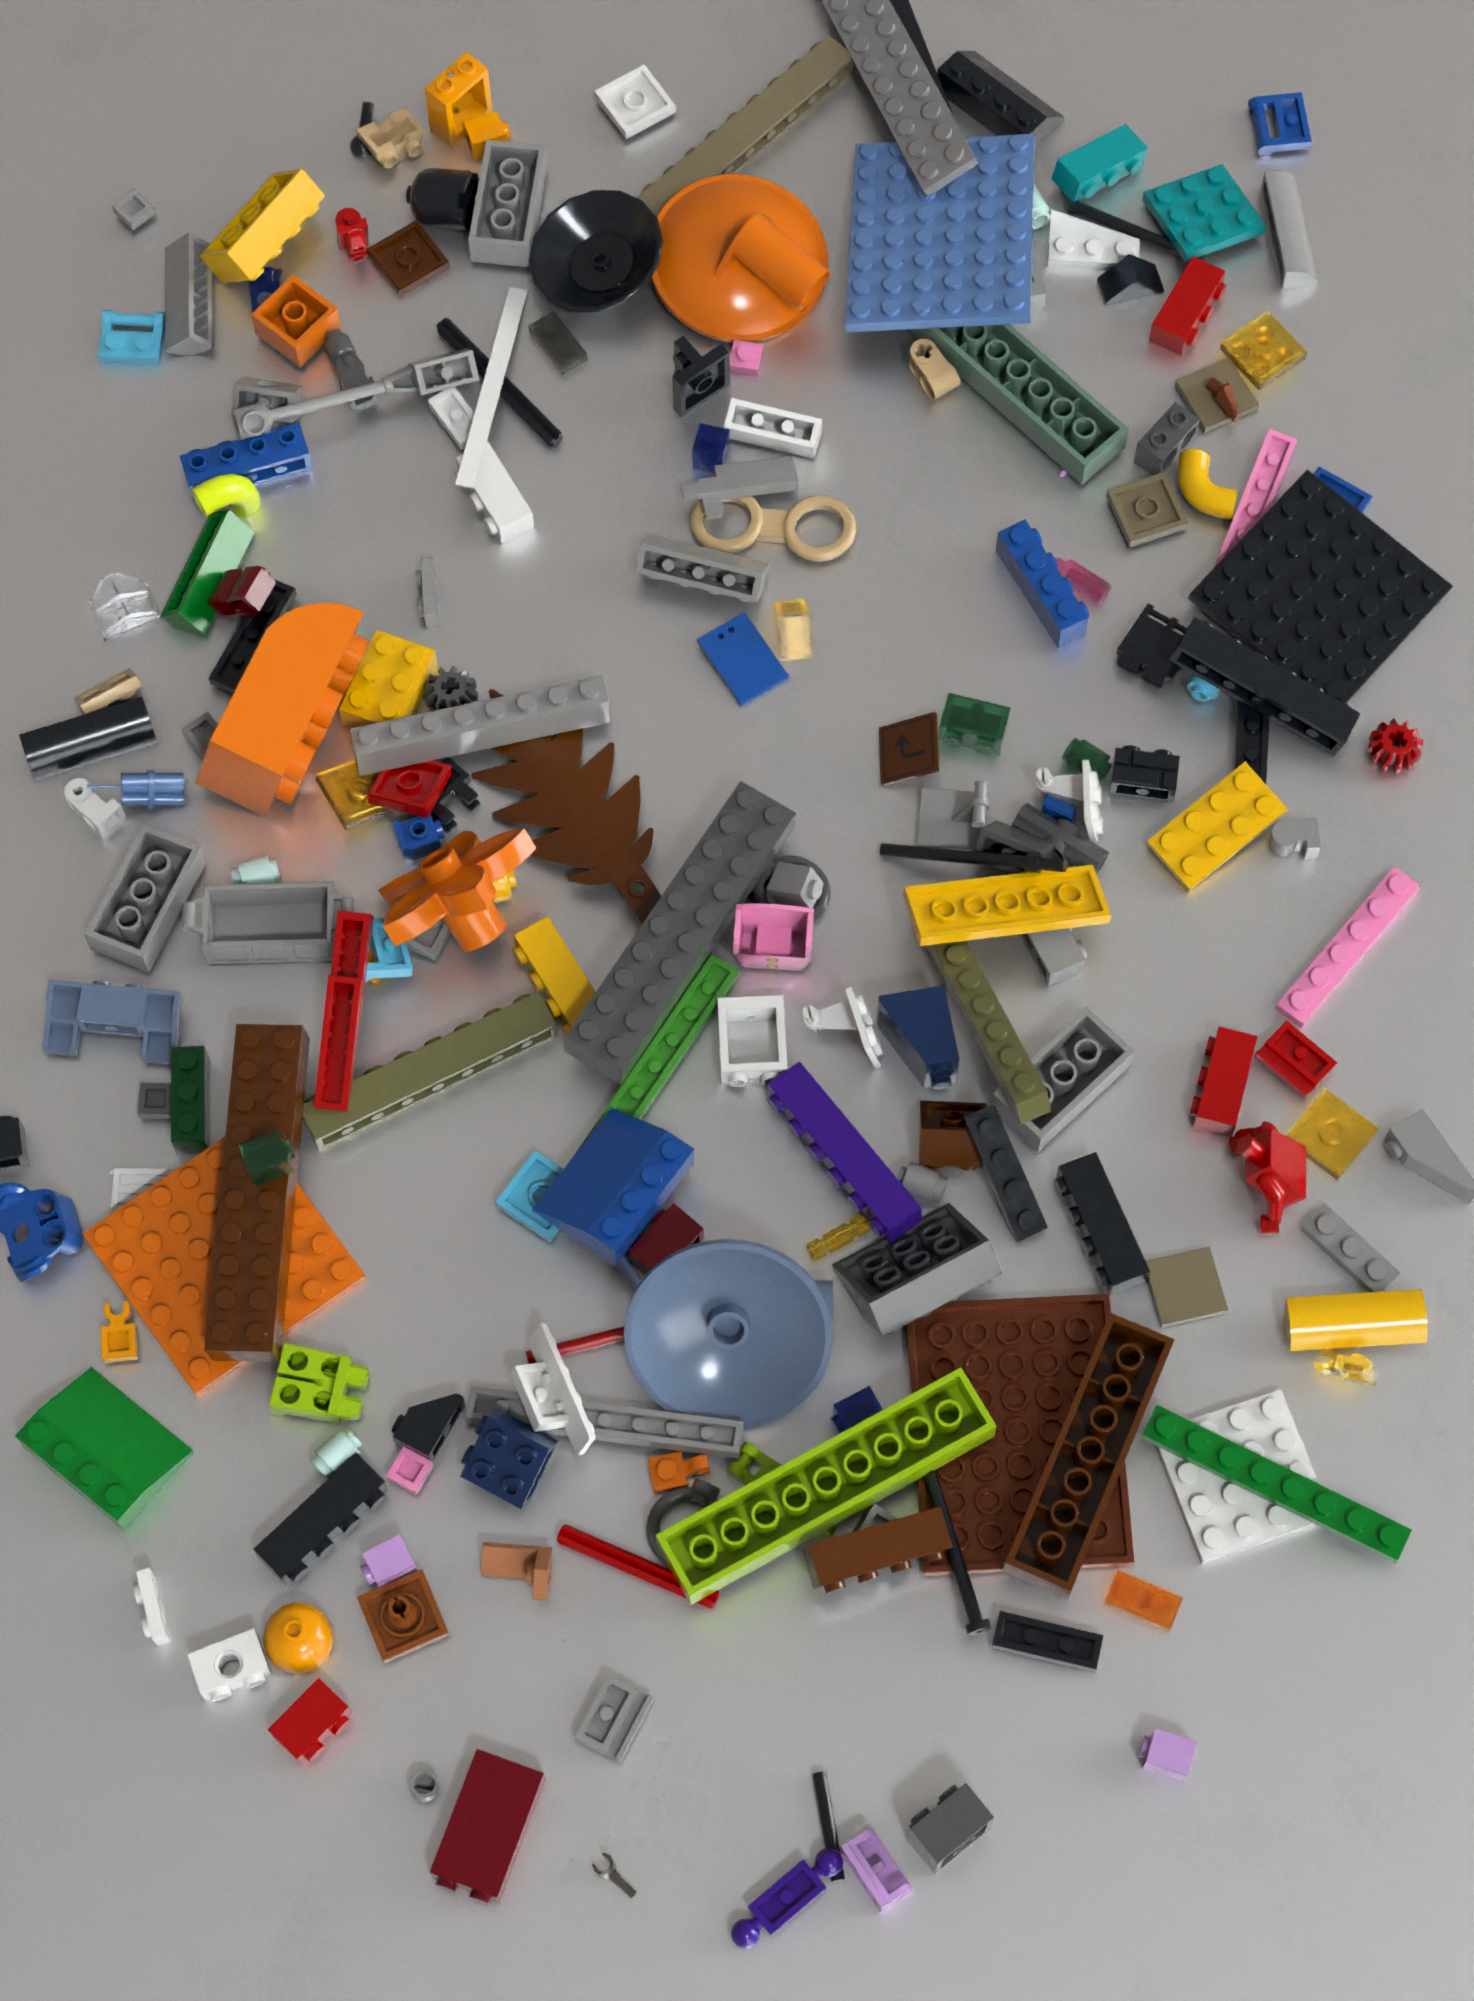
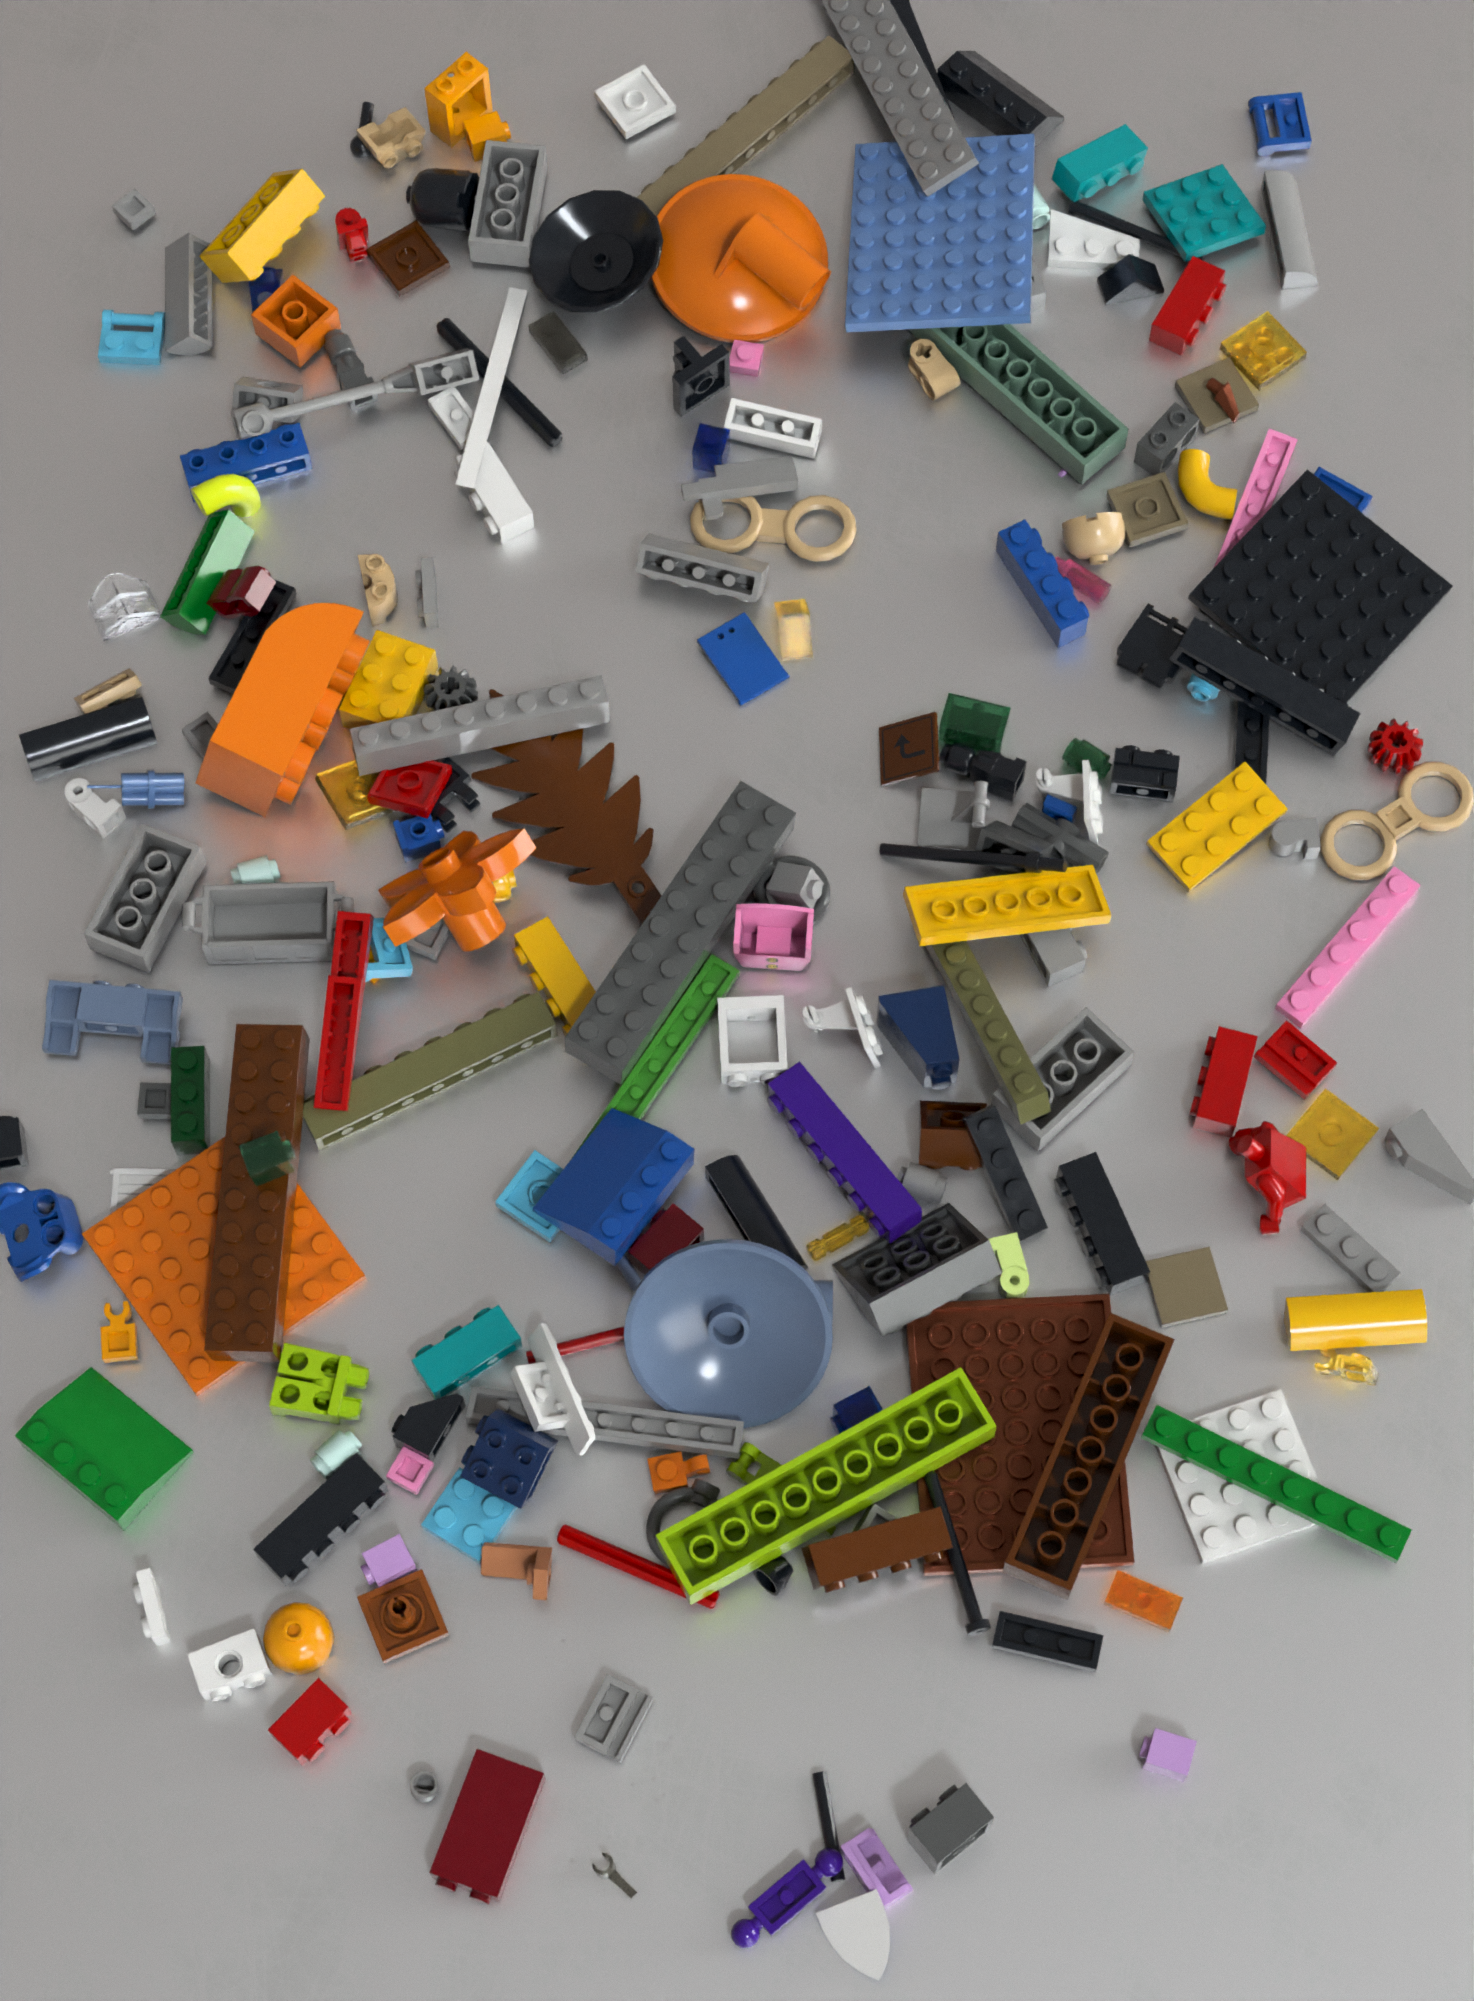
none -> tan cylinder [358,554,398,627]
none -> teal brick [411,1305,523,1400]
none -> medium azure plate [421,1467,518,1564]
none -> black brick [705,1155,808,1270]
none -> black bar [753,1556,793,1596]
none -> white sticker [816,1889,890,1981]
none -> black piece [939,742,1027,801]
none -> yellowish green leg [989,1232,1030,1299]
none -> tan cylinder [1062,512,1125,565]
none -> tan bar [1320,762,1474,880]

